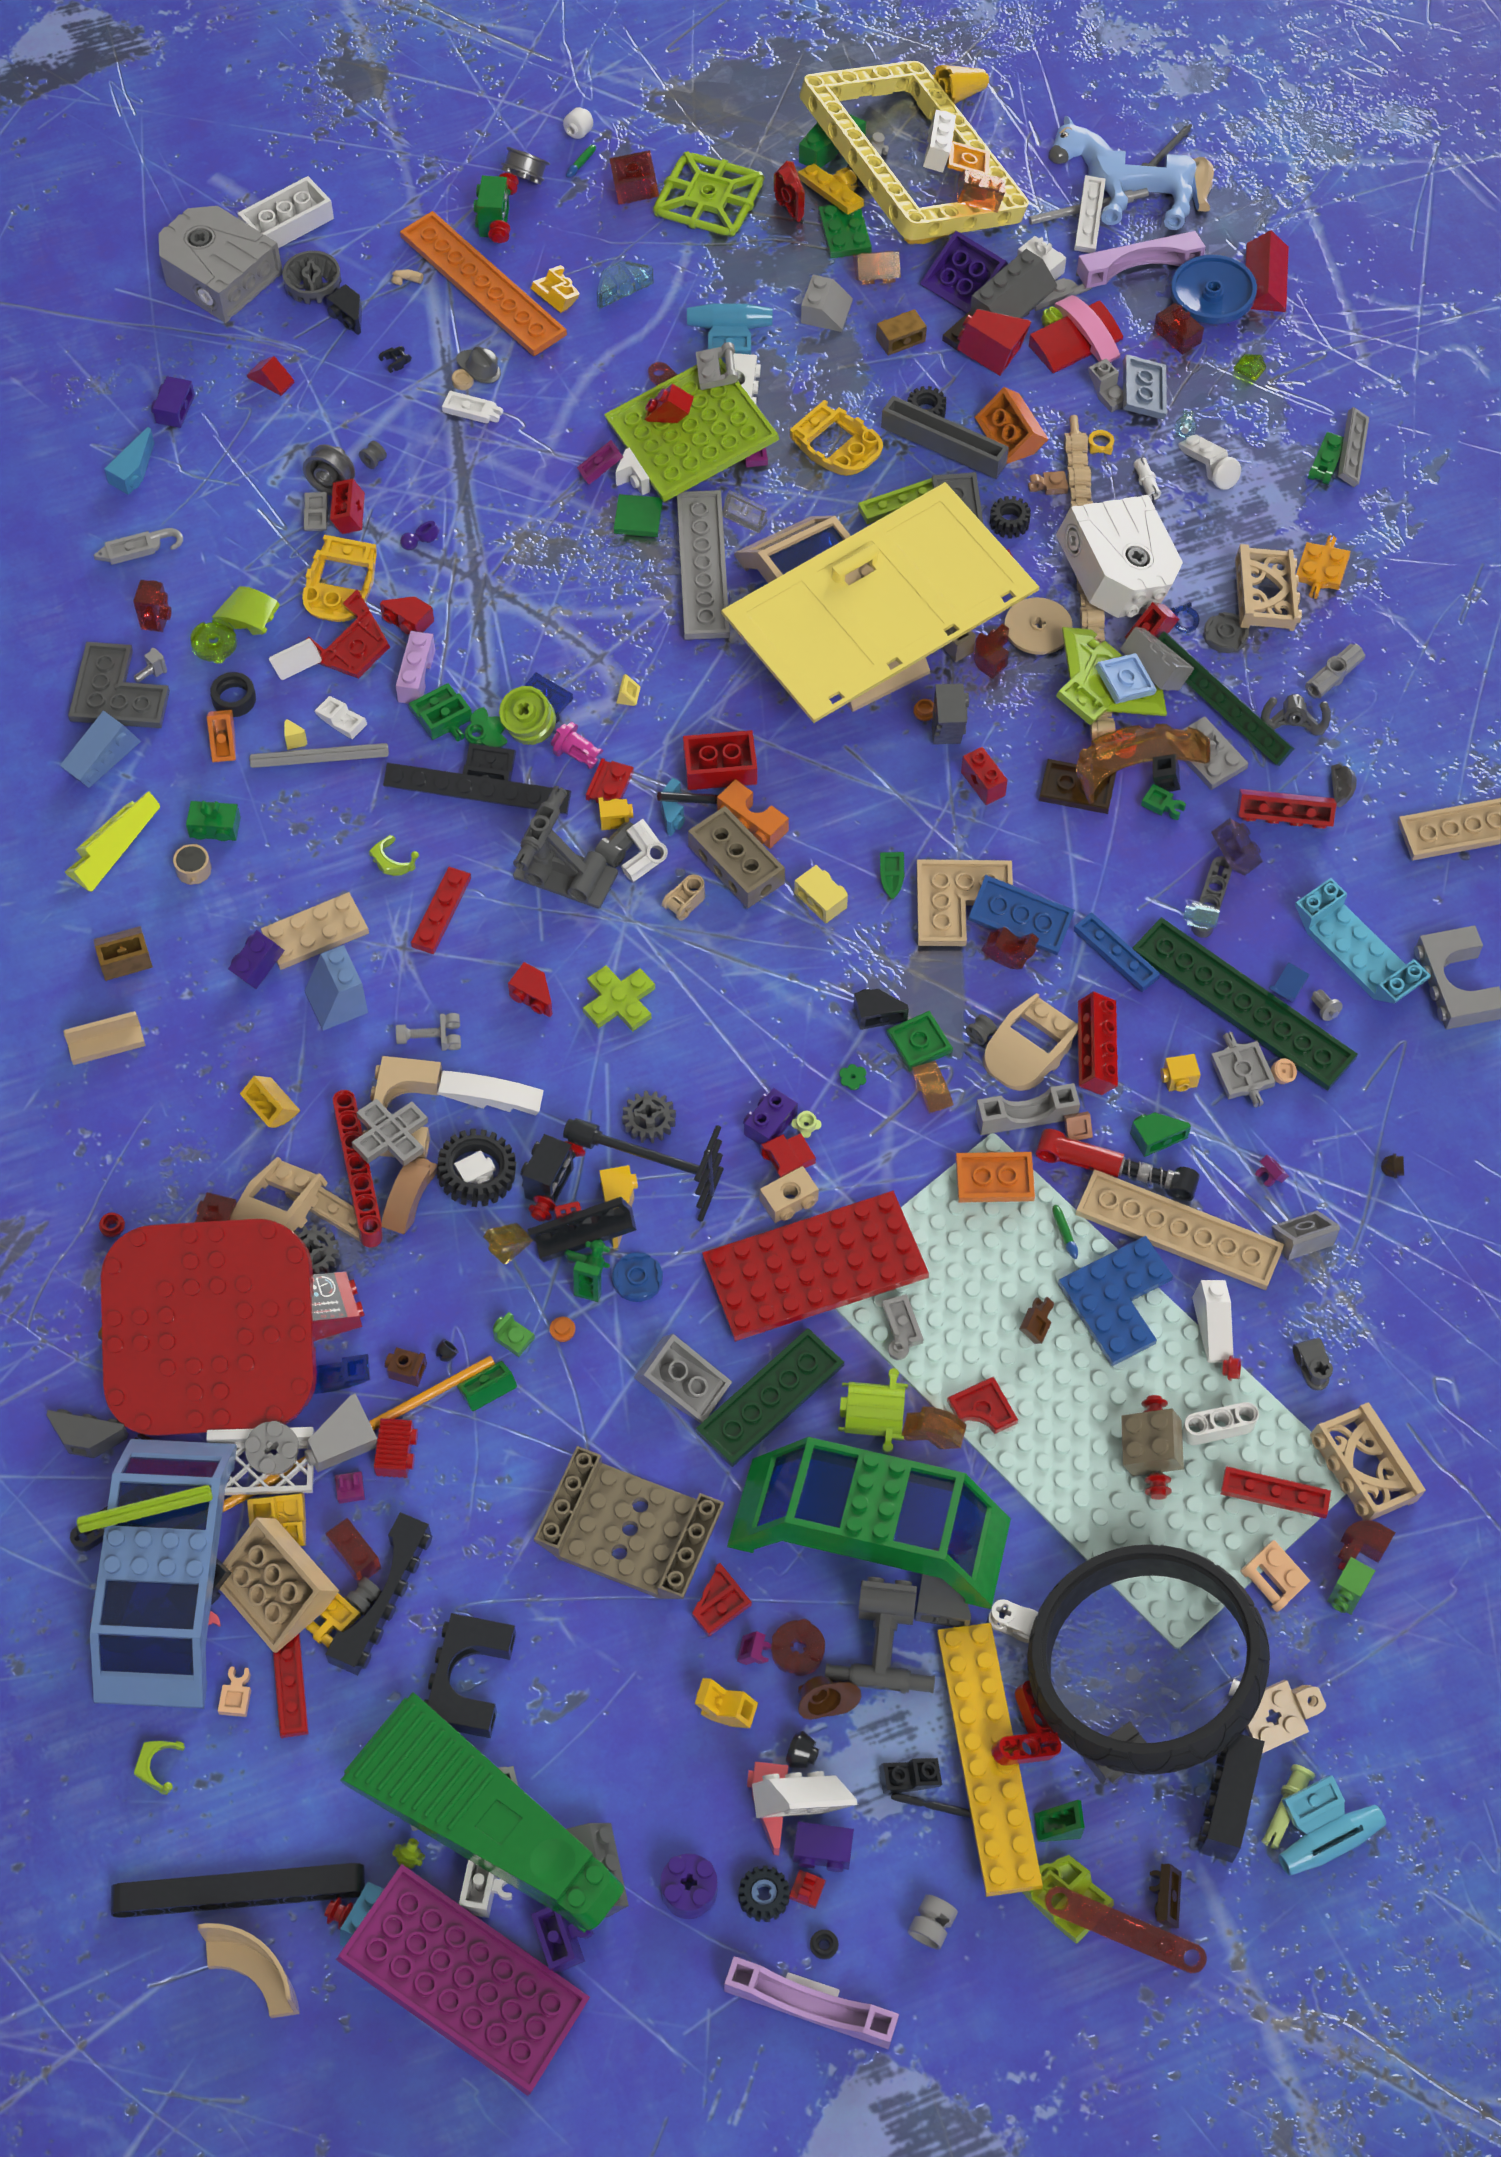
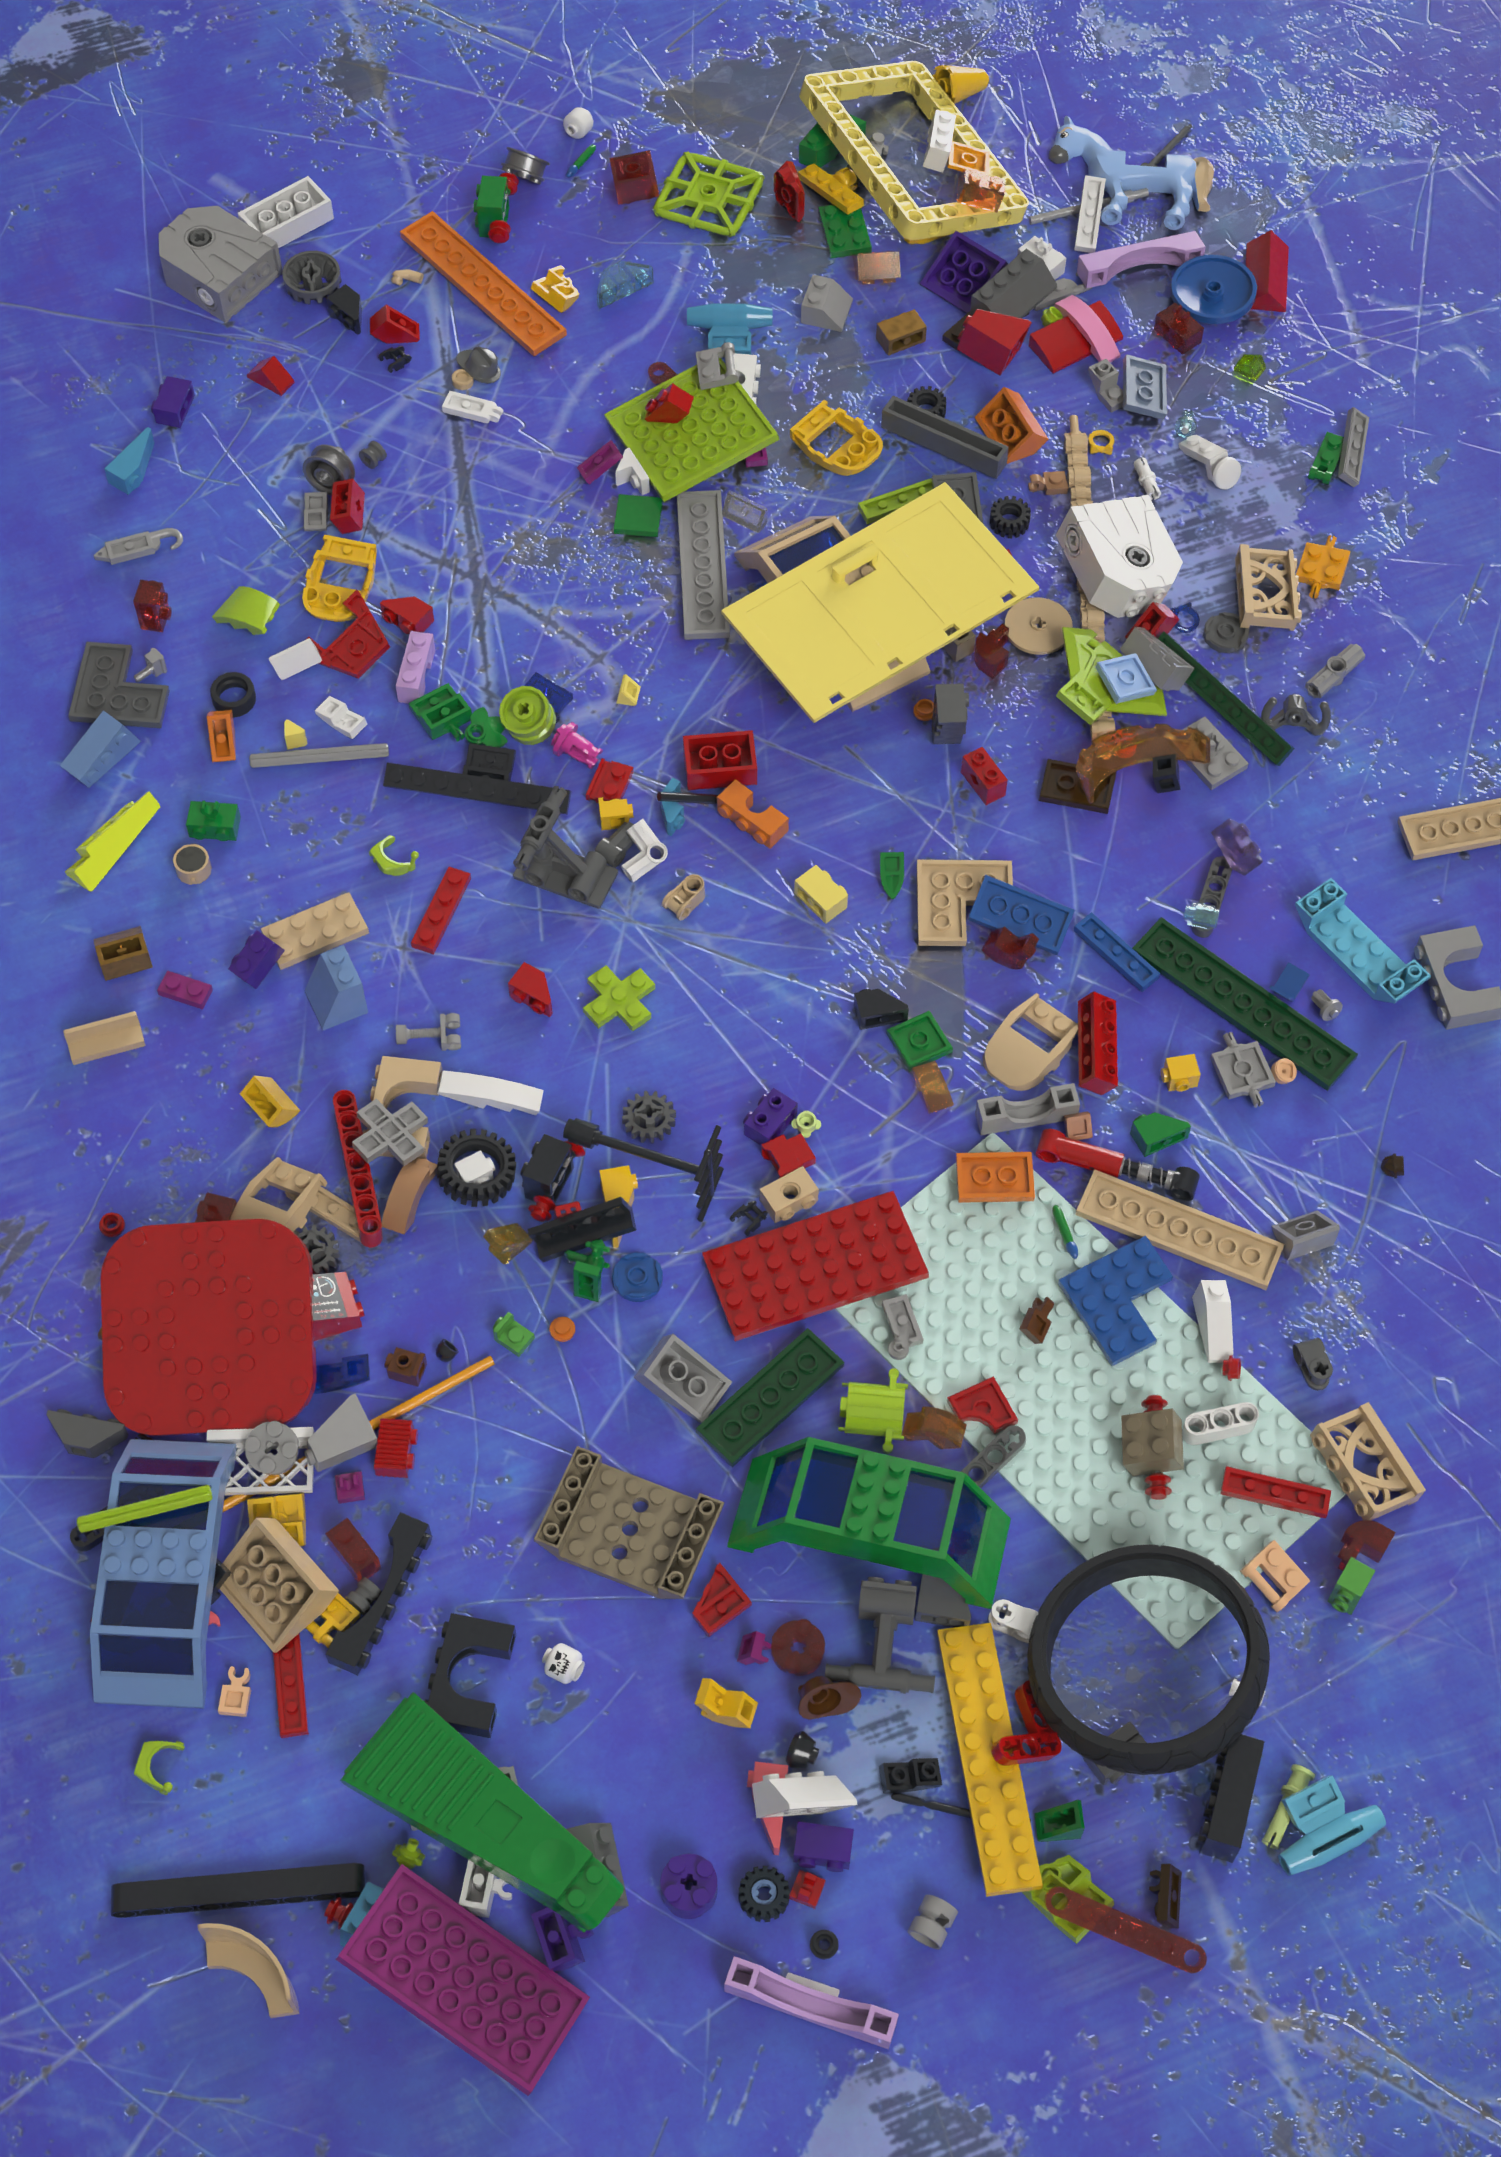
clear neon green plate [191,619,237,664] -> none
dark purple plate [400,521,440,550] -> none
green slope [457,1361,517,1411] -> none
dark tan brick [688,806,785,909] -> none
green plant [839,1064,866,1090] -> none
dark grey wheel [966,1014,997,1045] -> none
green plate [1141,784,1186,820] -> none
red brick [1237,789,1337,829] -> none
tan plate [1246,1680,1326,1753] -> none
magenta tile [1255,1155,1289,1187] -> none
flat silver plate [1331,764,1357,808] -> none
none -> magenta plate [157,971,213,1009]
none -> red slope [370,304,420,344]
none -> white head [542,1643,585,1684]
none -> black piece [730,1200,768,1236]
none -> dark grey beam [945,1425,1026,1506]

